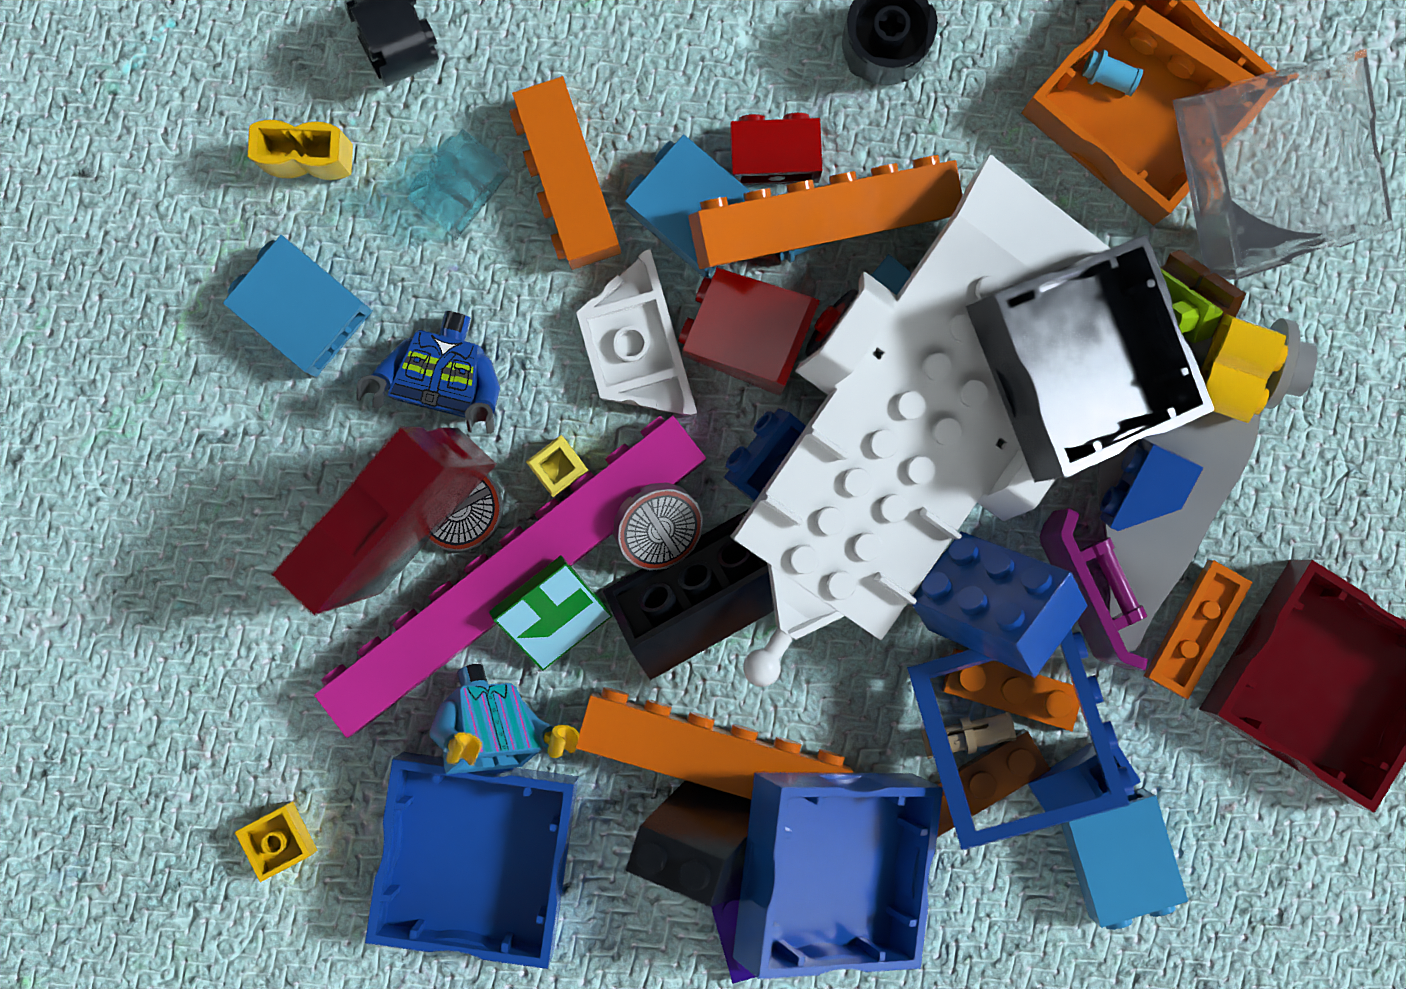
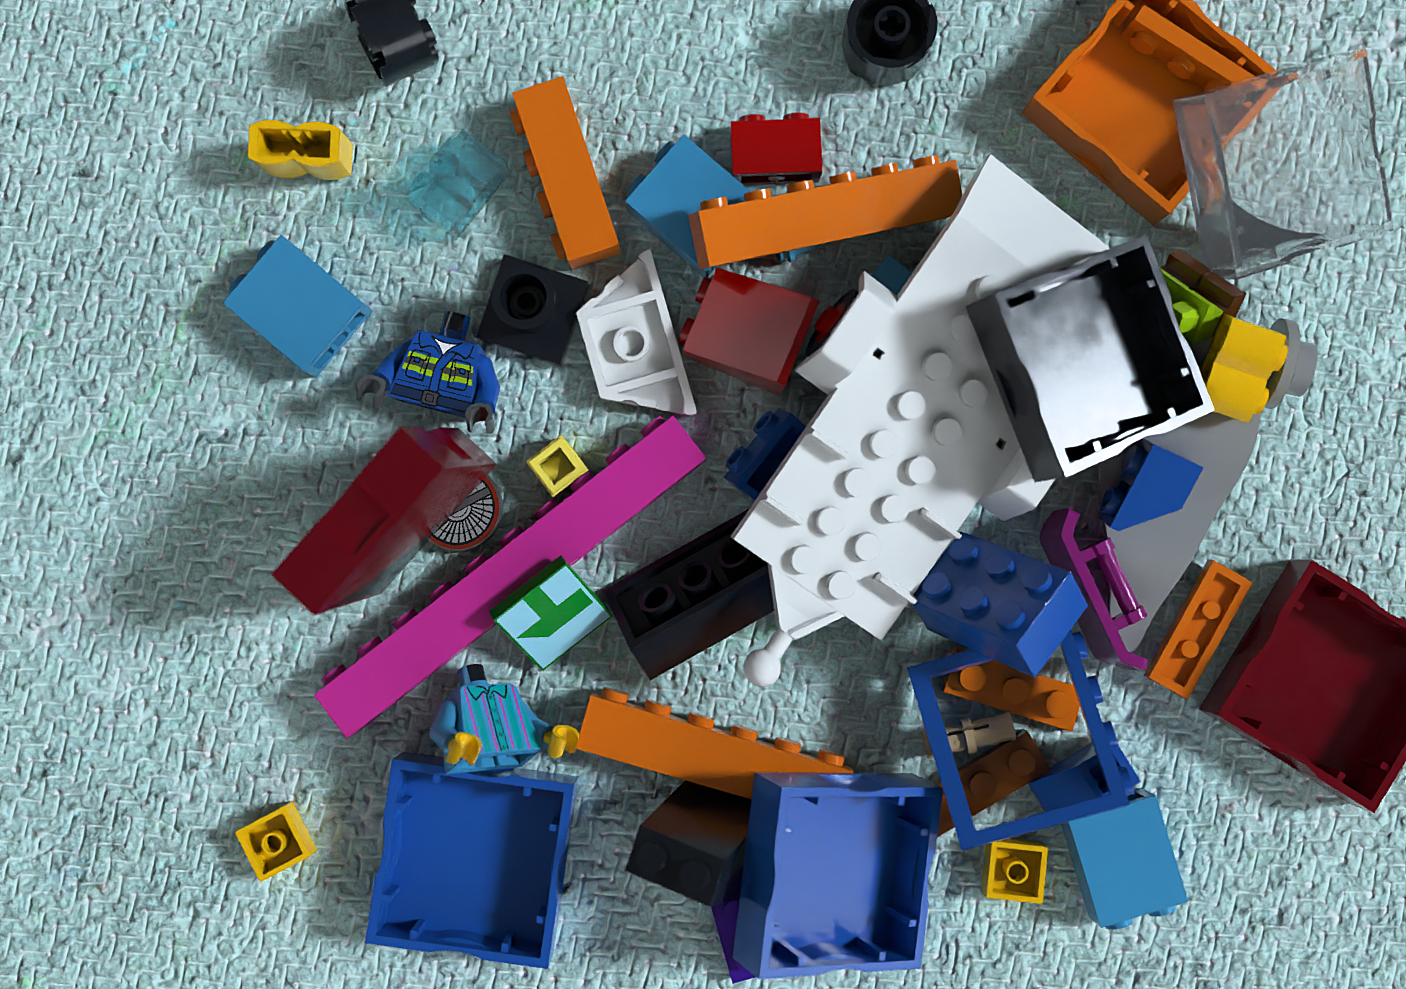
tile [613,483,703,570] -> none
medium azure pin [1081,49,1143,96] -> none
none -> black plant [476,254,589,367]
none -> yellow piece [981,838,1048,904]

